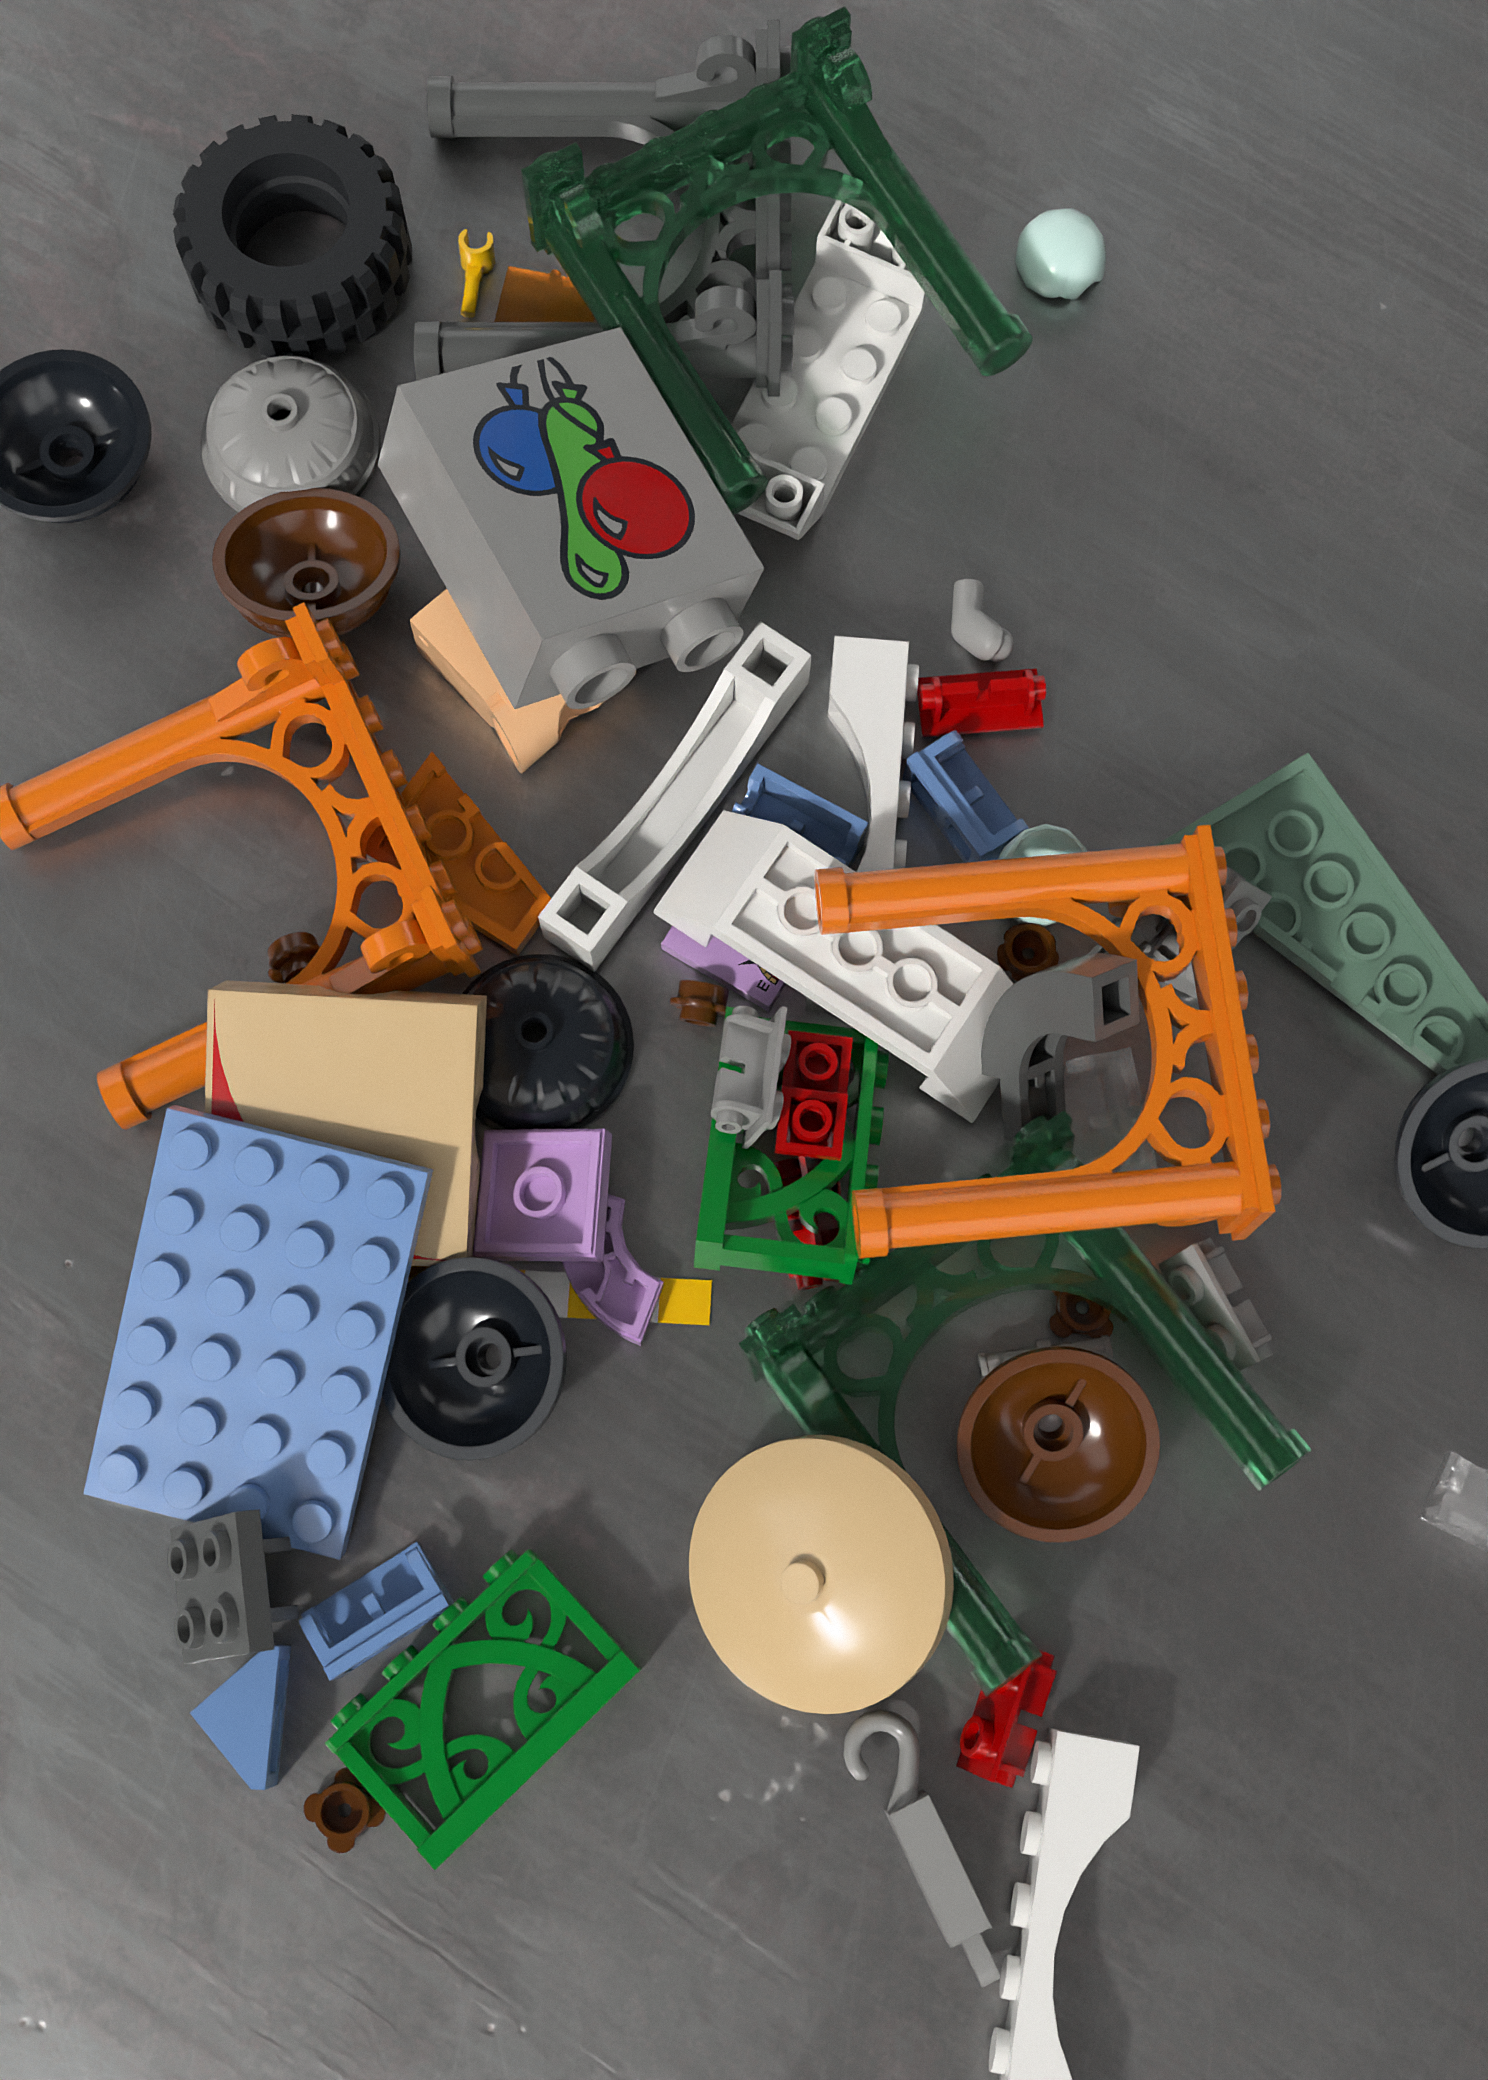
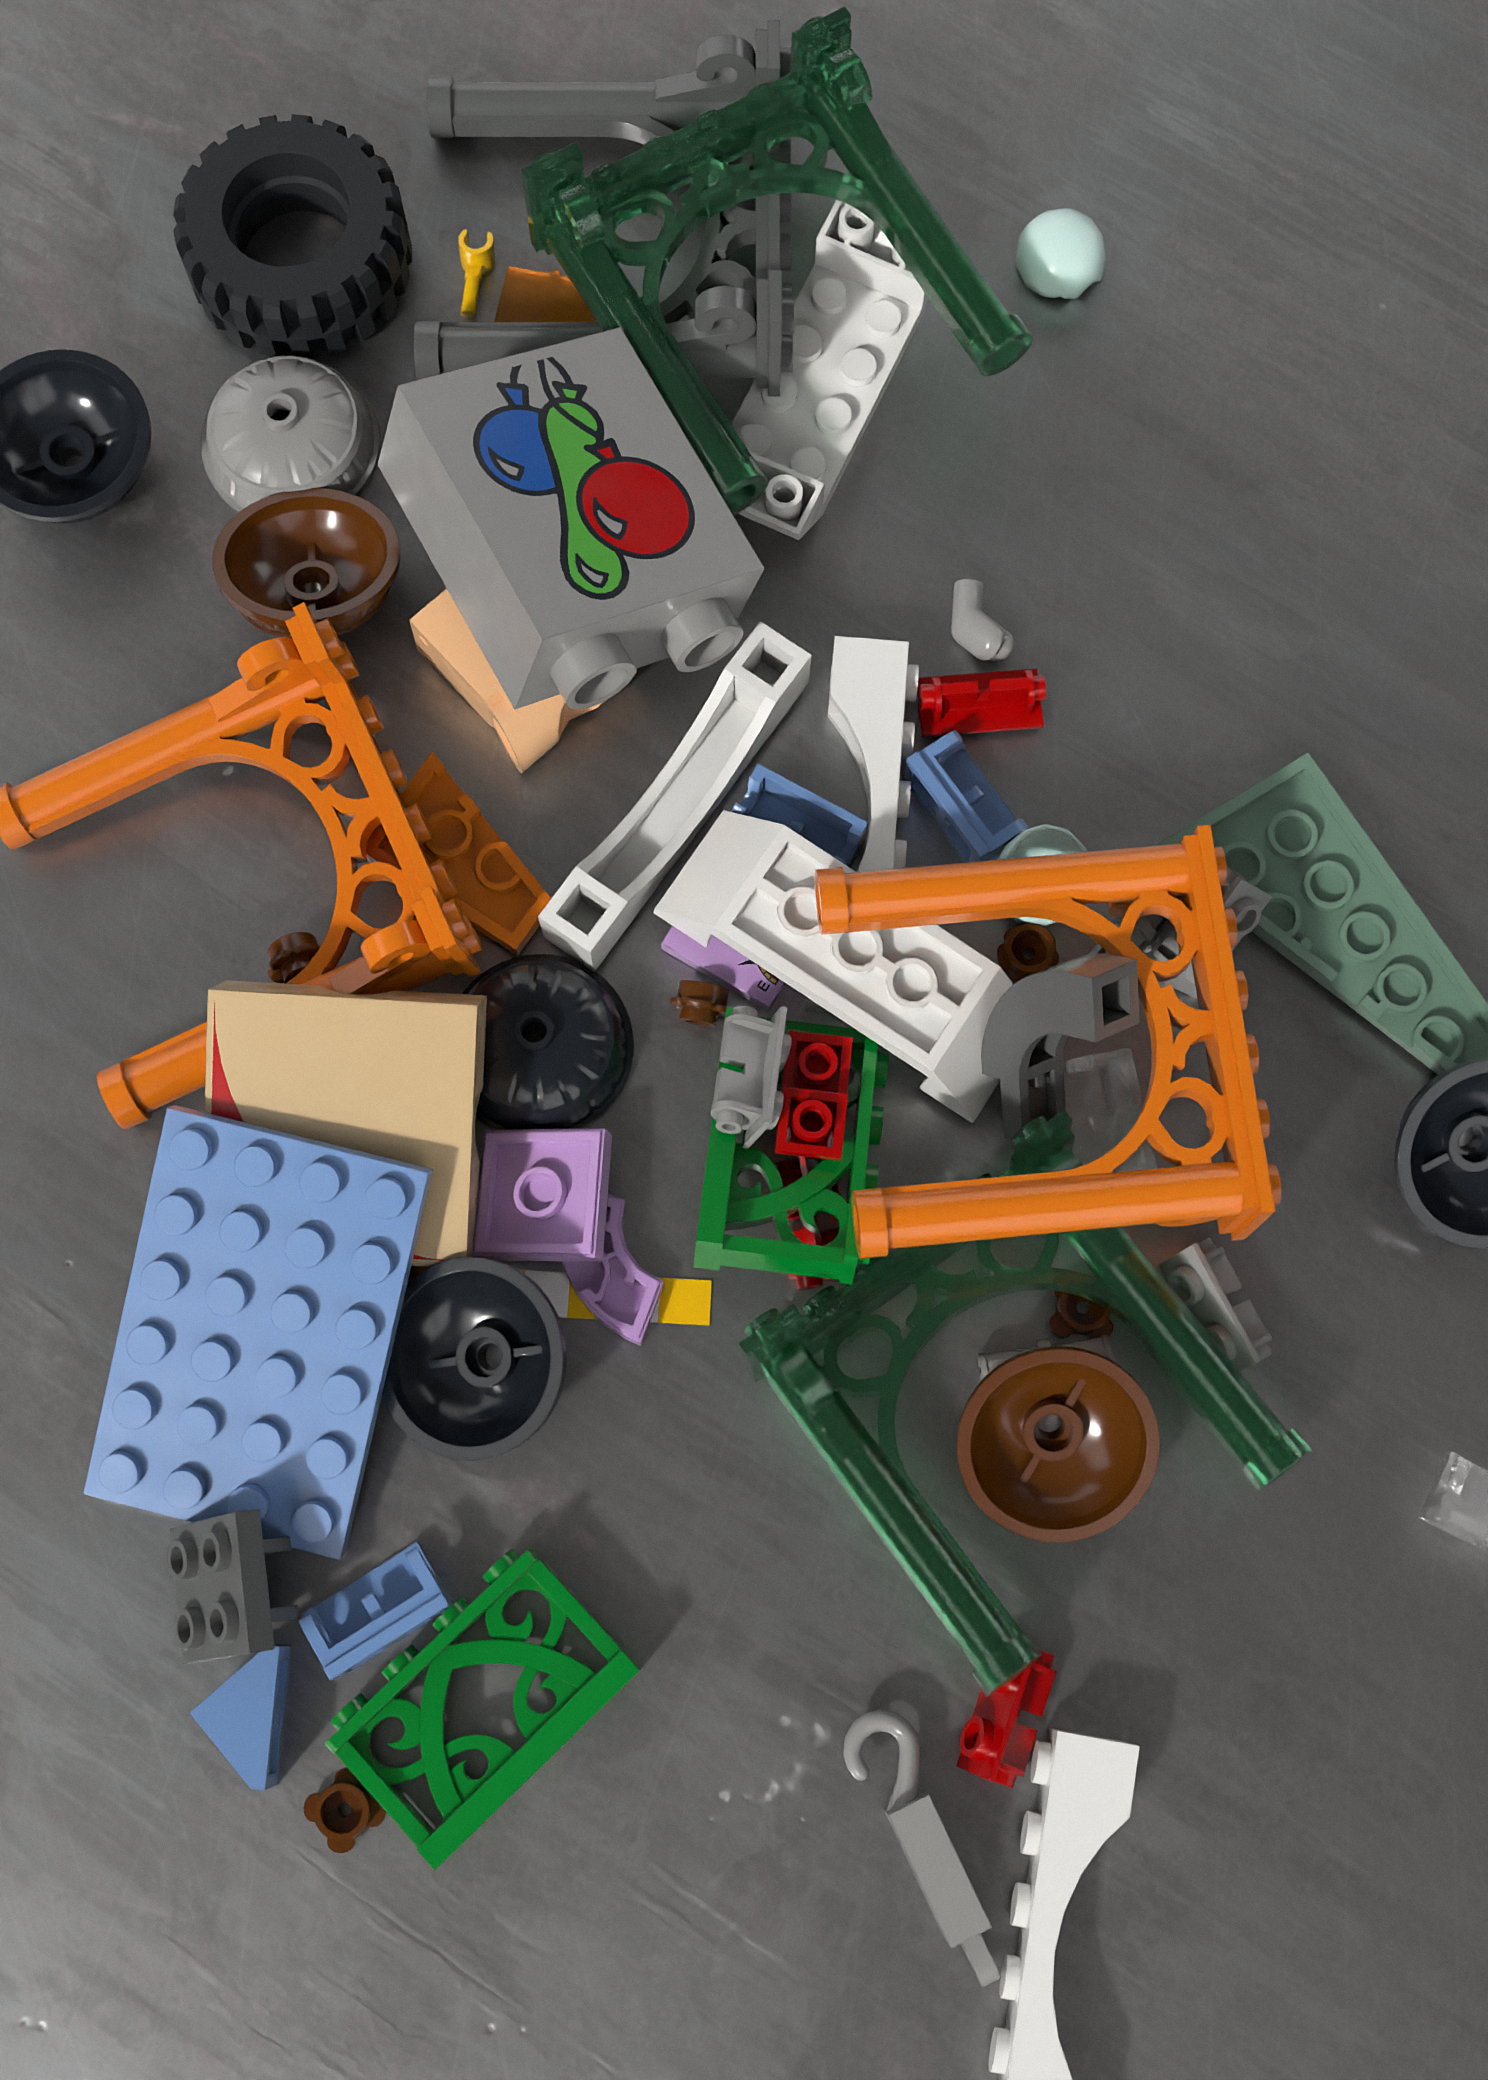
tan dish [689,1434,954,1714] -> none

